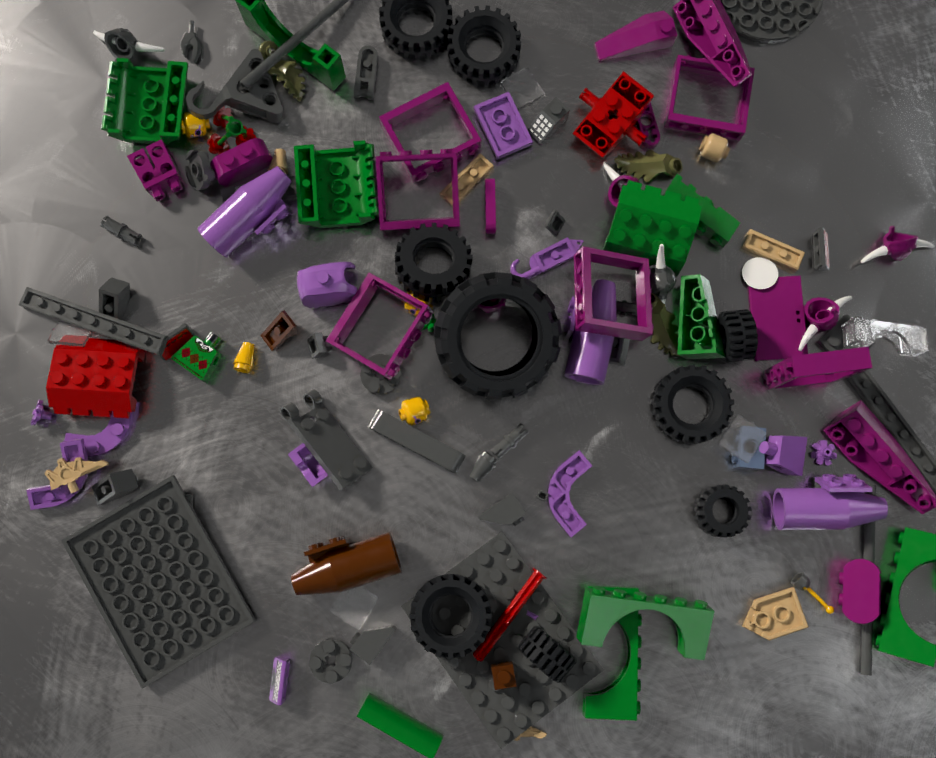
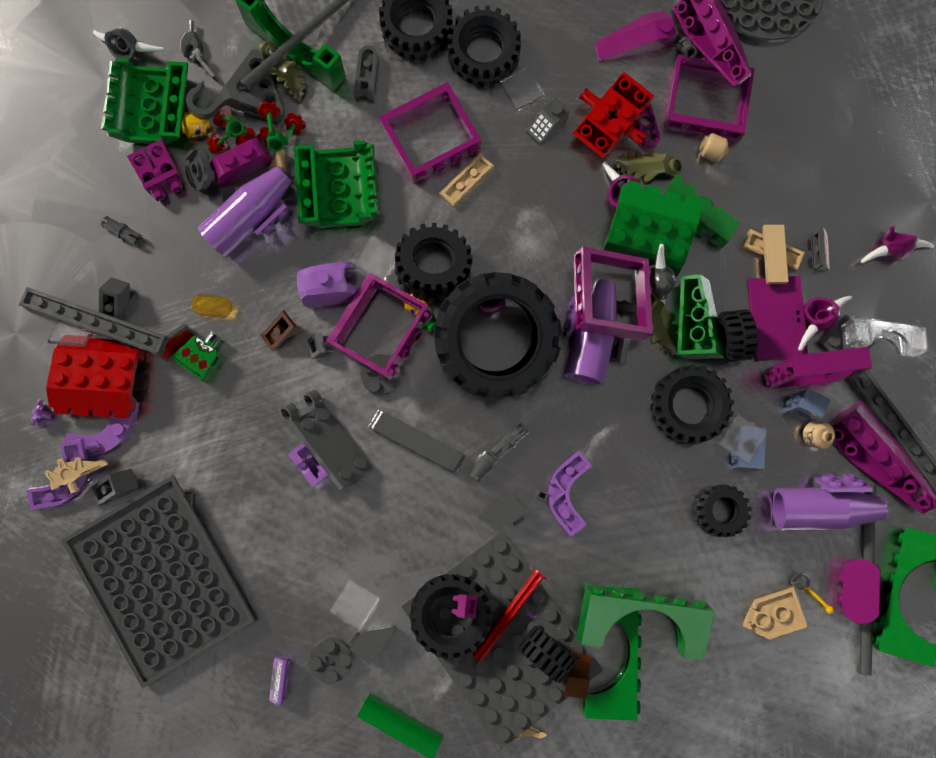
yellow cone [233,342,255,373] -> none
reddish brown piece [291,532,402,595] -> none
magenta window [375,149,460,230] -> none
yellow head [398,396,430,425] -> none
medium lavender plate [473,92,533,160] -> none
magenta beam [485,178,496,234] -> none
reddish brown brick [491,661,517,690] -> none
medium lavender plate [510,237,584,280] -> none
dark grey slope [545,209,566,237] -> none
white sticker [742,257,778,289] -> none
medium lavender torso [759,436,807,476] -> none
medium lavender plant [810,440,837,466] -> none
none -> light grey piece [189,48,215,78]
none -> clear yellow tile [191,294,233,317]
none -> plant [257,102,306,152]
none -> clear piece [355,236,396,280]
none -> magenta tile [451,594,478,618]
none -> reddish brown slope [564,651,591,699]
none -> dark grey pin [675,34,697,59]
none -> tan tile [762,225,788,284]
none -> sand blue brick [786,388,831,423]
none -> tan head [803,421,835,449]

